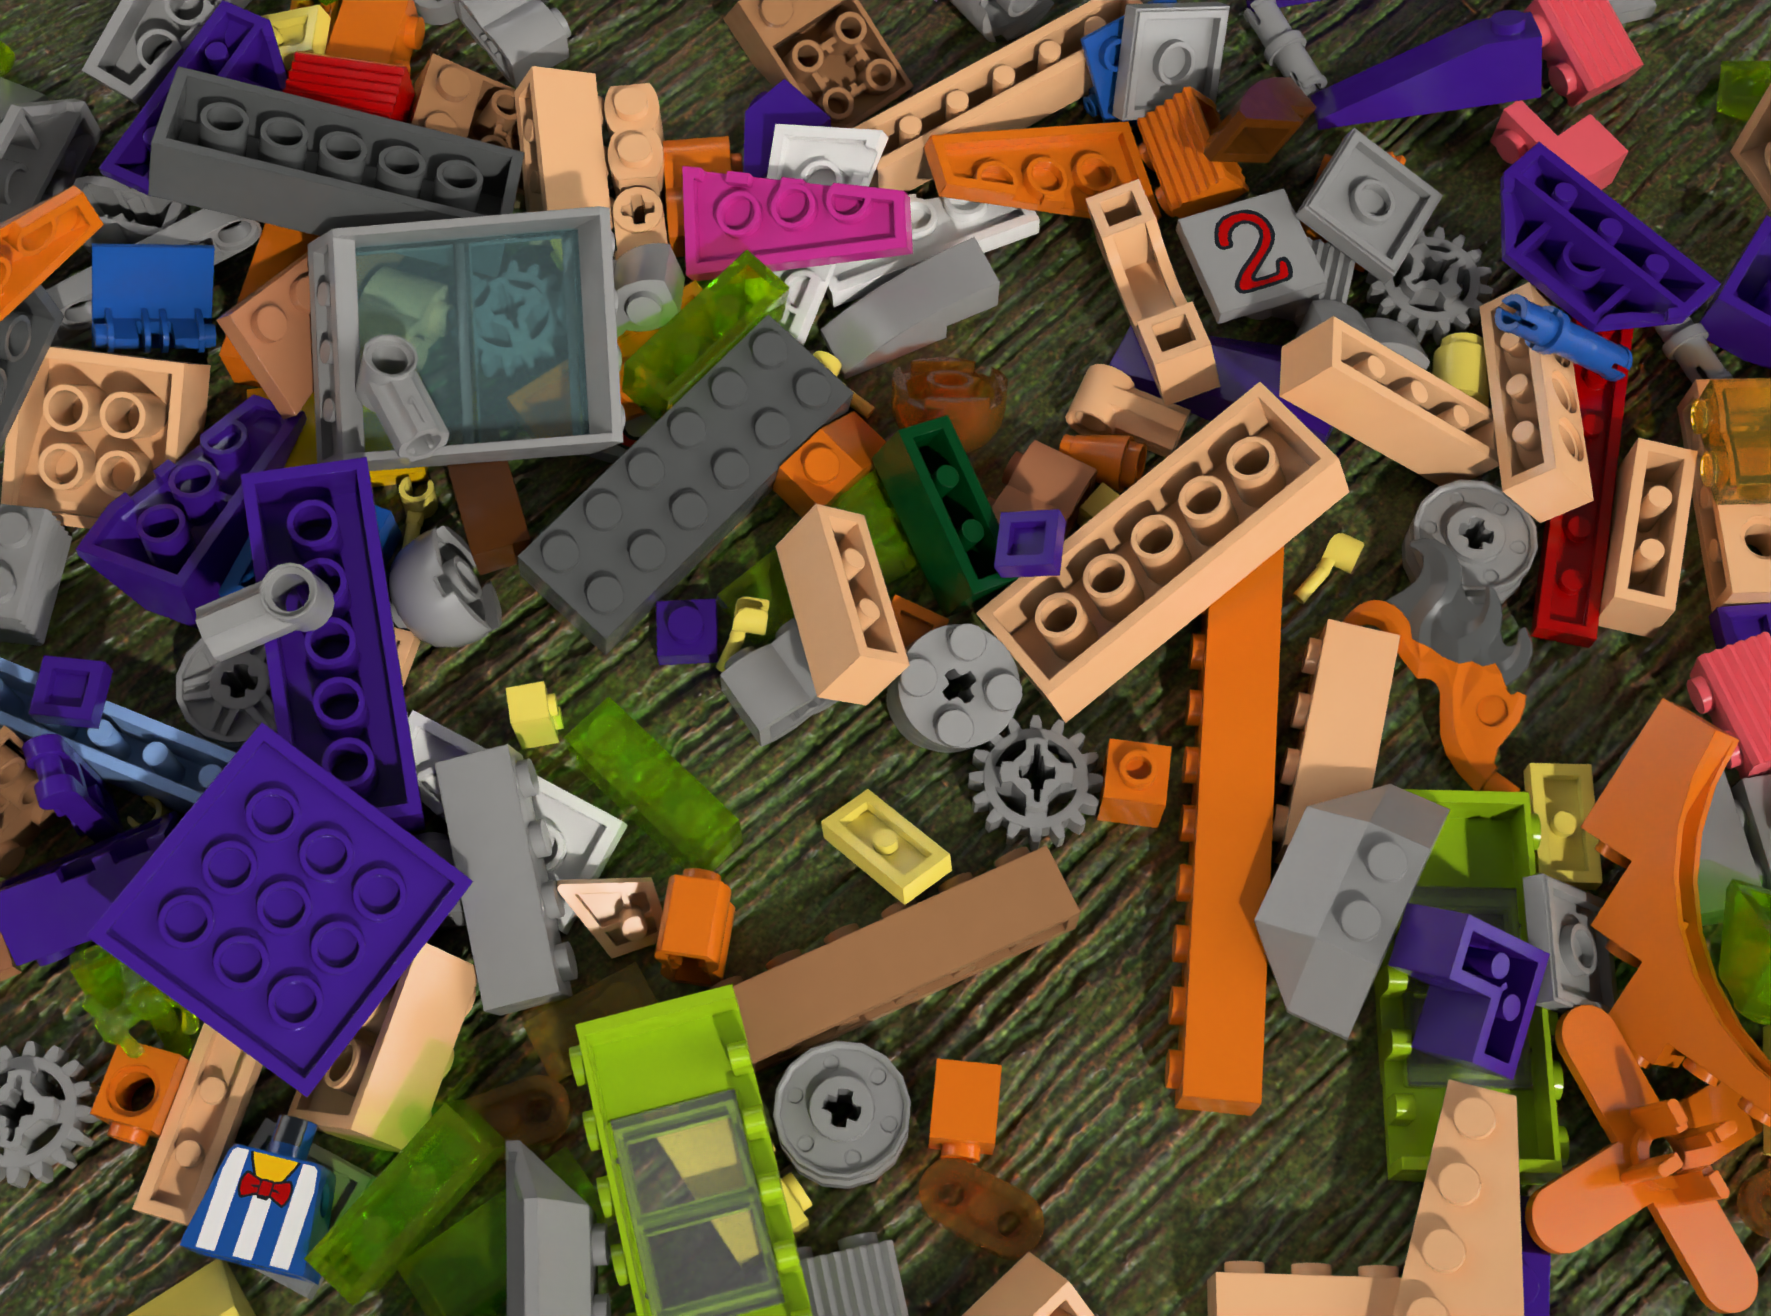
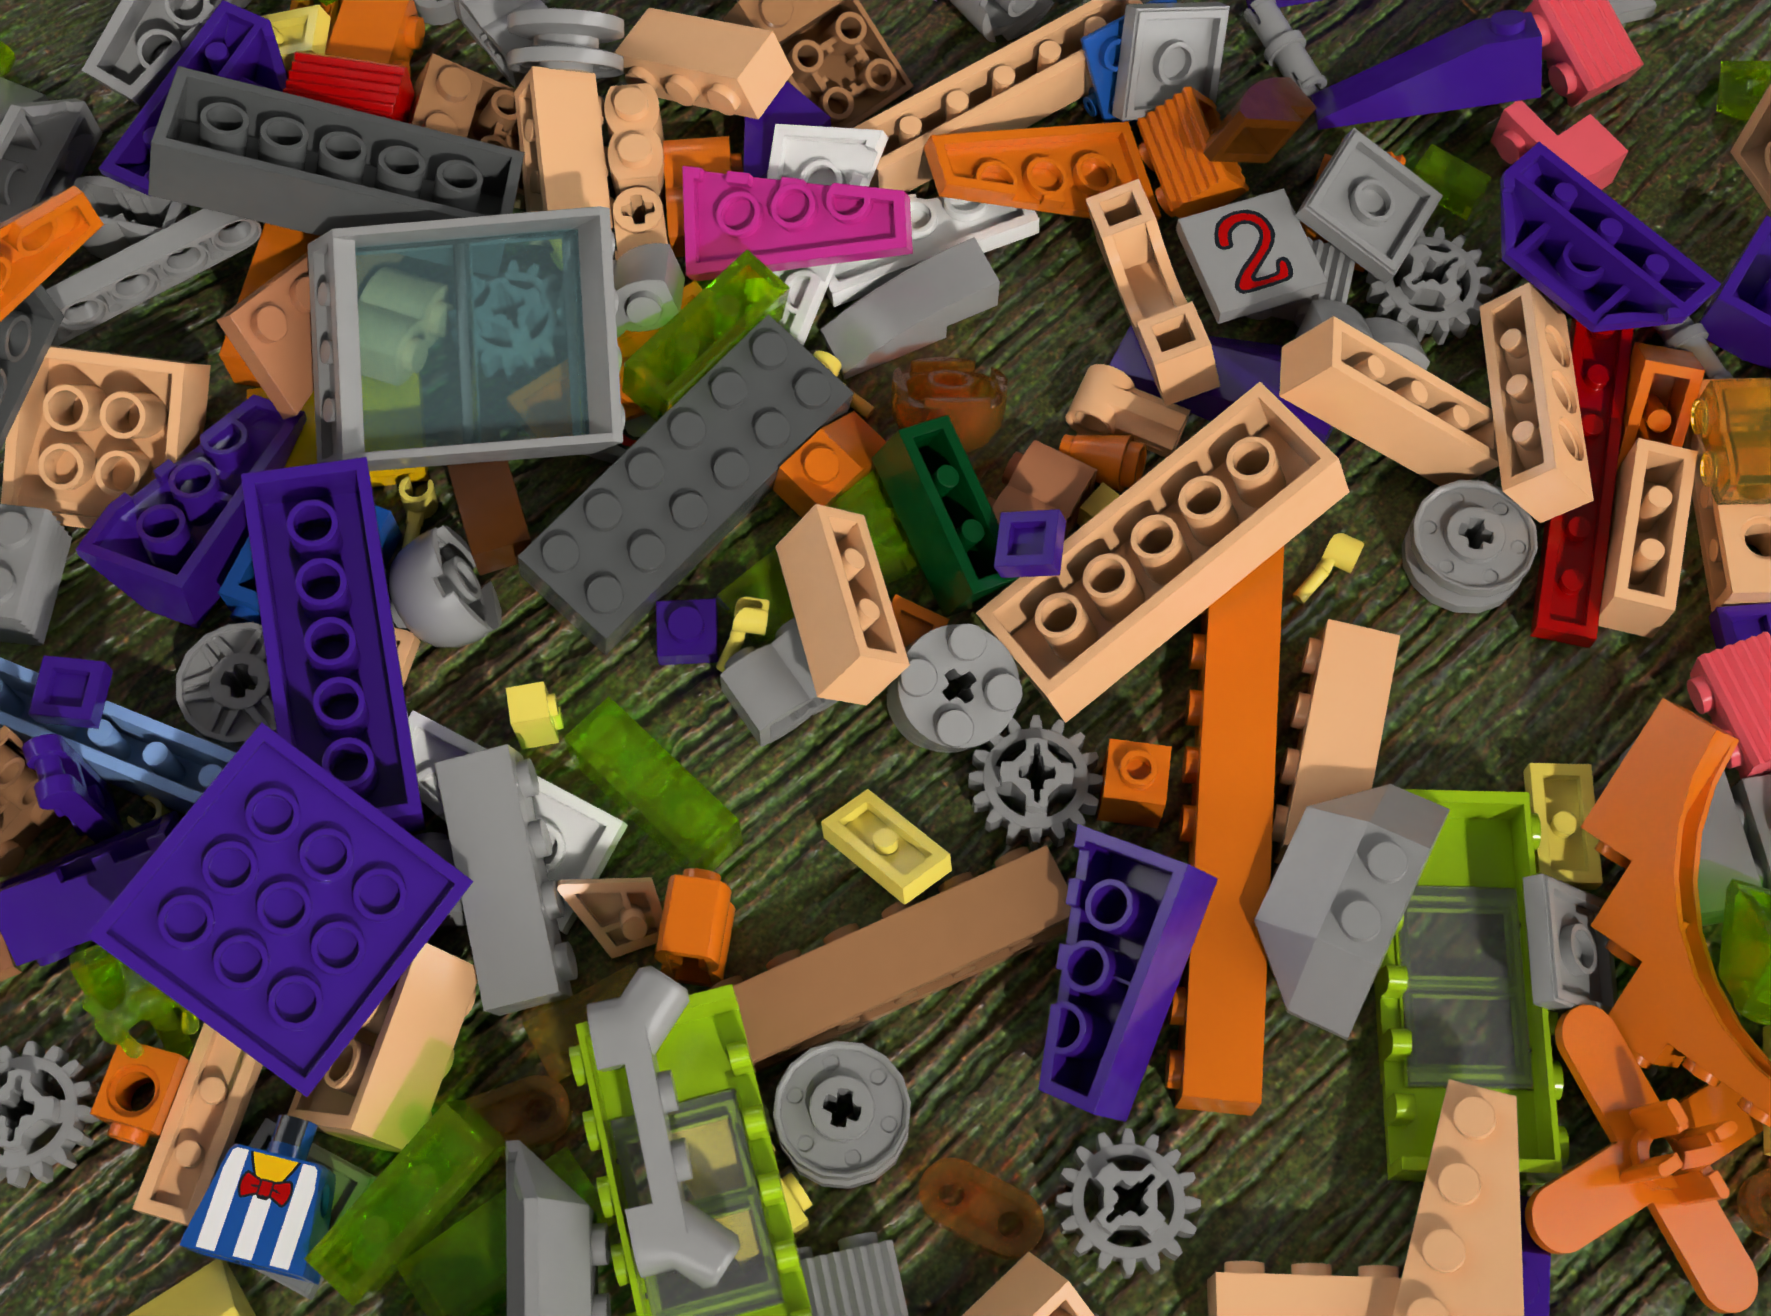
blue hinge [92,243,216,353] -> none
light grey piece [195,563,335,662] -> none
light grey piece [356,334,449,462] -> none
orange brick [928,1058,1002,1163] -> none
piece [1342,538,1533,792] -> none
dark purple brick [1388,903,1550,1080] -> none
light yellow brick [1432,332,1490,407] -> none
blue pin [1494,294,1633,381] -> none
none -> light grey wheel [507,8,624,79]
none -> light grey plate [587,966,740,1289]
none -> light nougat brick [614,8,793,120]
none -> dark purple wedge [1038,824,1218,1122]
none -> light grey gear [1055,1128,1201,1279]
none -> clear neon green piece [1413,144,1492,220]
none -> orange slope [1617,342,1705,469]

